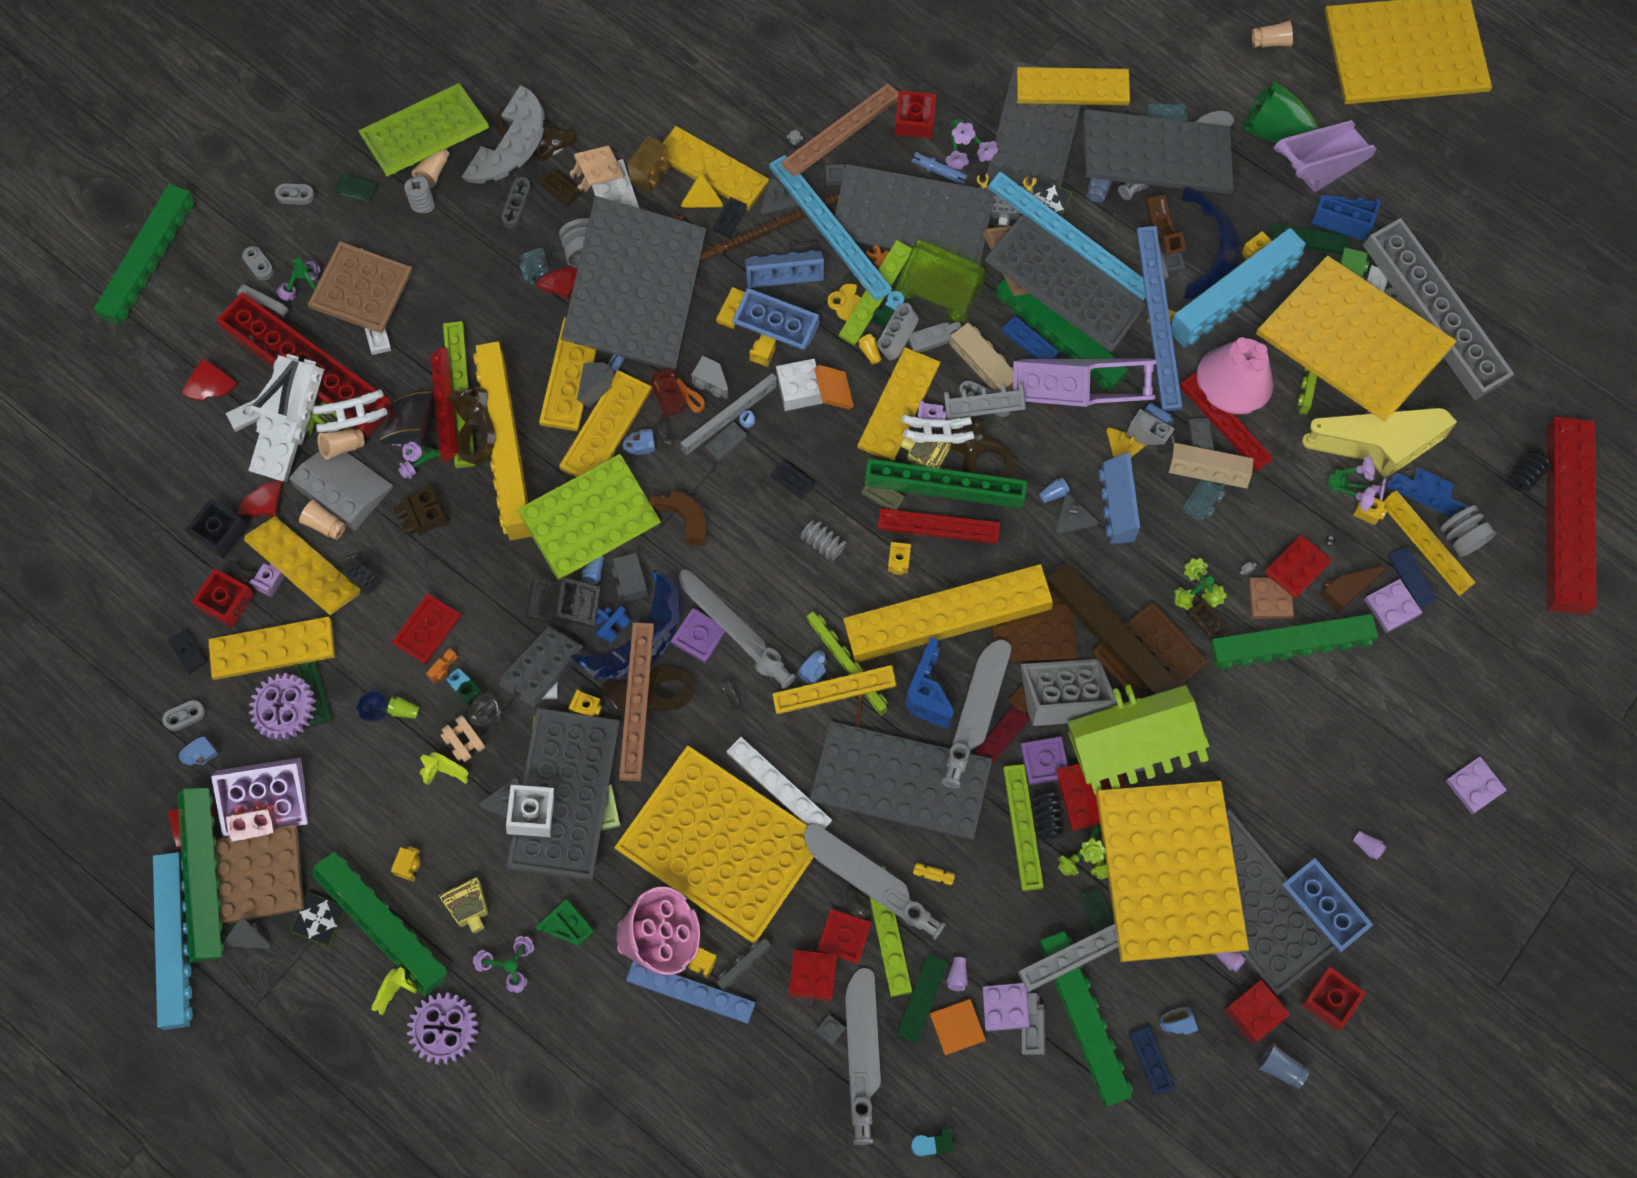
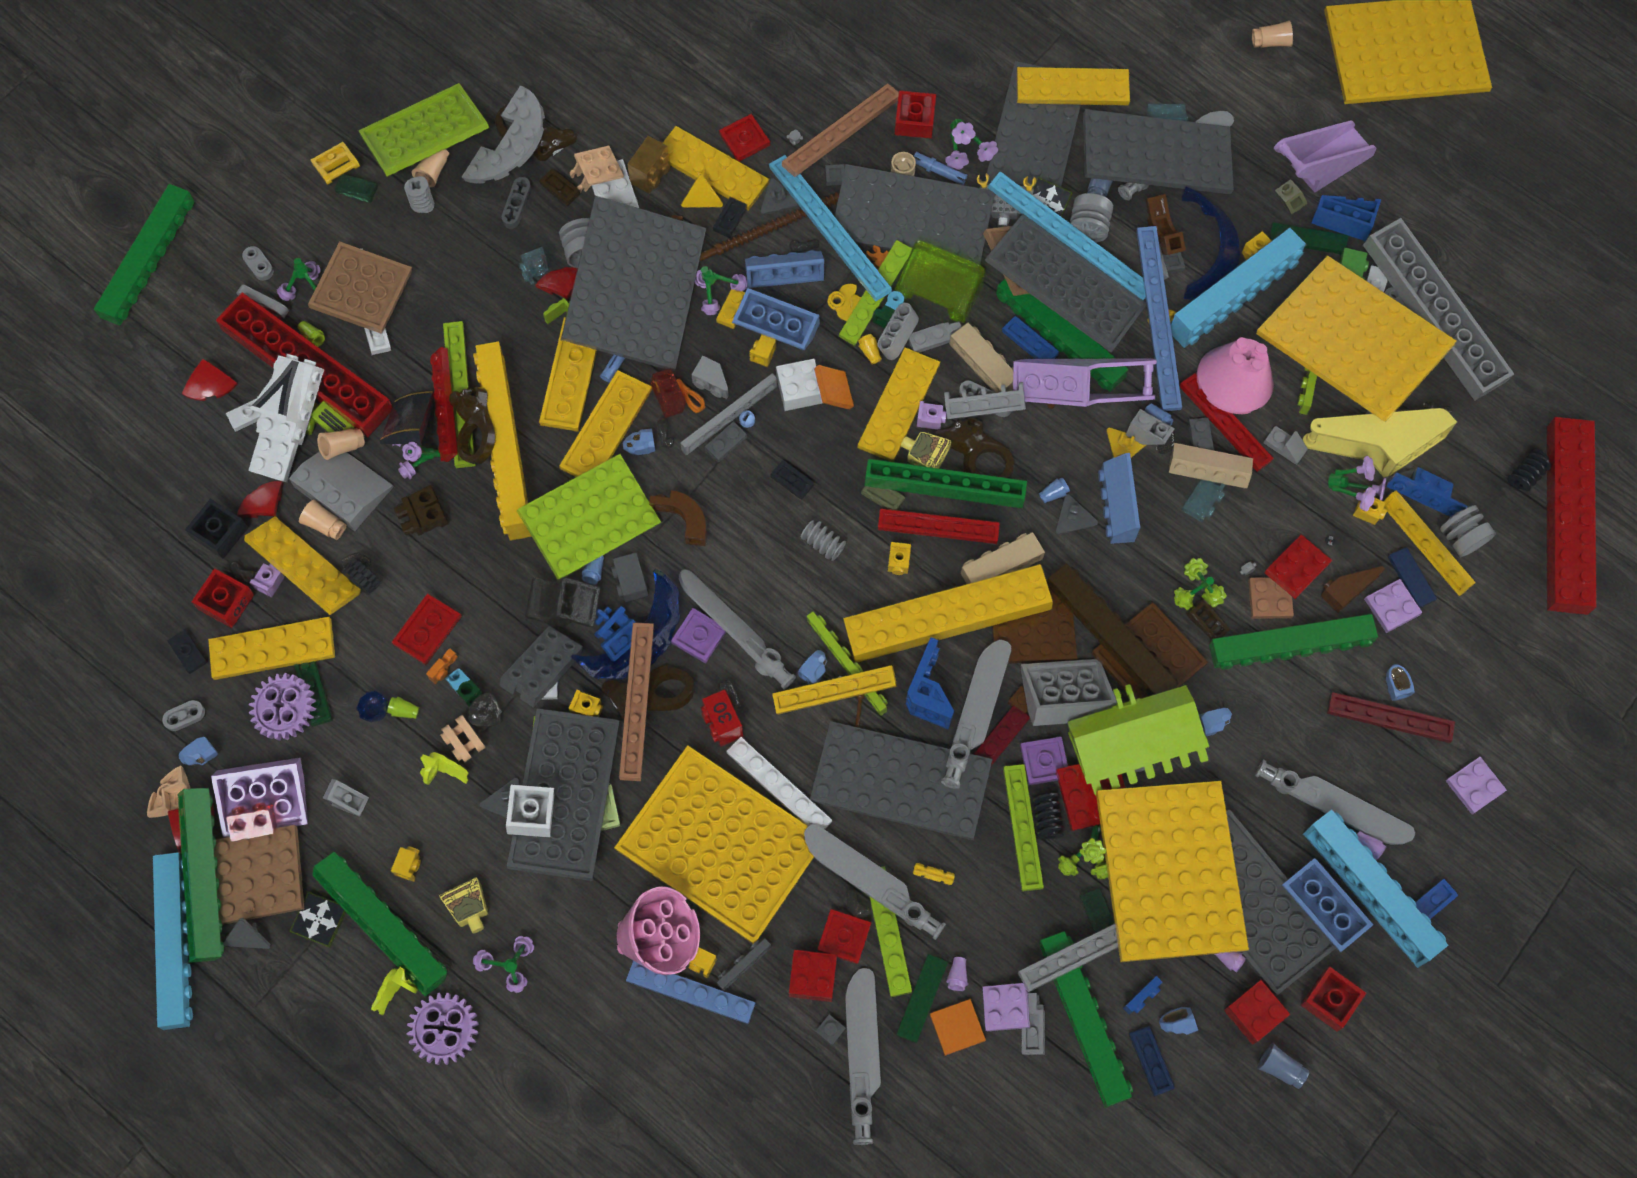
light grey plate [275,184,315,205] -> none
white piece [312,390,387,432] -> none
green wing [536,899,595,946] -> none
dark grey slope [577,362,614,407] -> none
white piece [901,415,974,444] -> none
leg [911,1128,954,1157] -> none
green cylinder [1242,80,1319,144] -> none
none -> light nougat brick [147,766,190,818]
none -> lime cone [298,321,325,347]
none -> yellow plate [311,142,360,185]
none -> light grey slope [323,779,369,817]
none -> lime bracket [543,298,569,324]
none -> blue plate [600,619,636,661]
none -> plant [695,266,747,315]
none -> red brick [700,689,743,747]
none -> red plate [719,114,770,162]
none -> tan wheel [891,152,916,177]
none -> tan brick [961,532,1045,584]
none -> light grey wheel [1070,193,1113,242]
none -> blue plate [1123,976,1162,1015]
none -> medium blue rock [1199,708,1232,736]
none -> light grey piece [1255,759,1415,845]
none -> light grey slope [1264,426,1308,465]
none -> olive brick [1275,179,1307,214]
none -> medium azure brick [1303,809,1448,968]
none -> dark red plate [1327,692,1455,743]
none -> rock [1386,664,1415,701]
none -> blue plate [1415,879,1458,919]

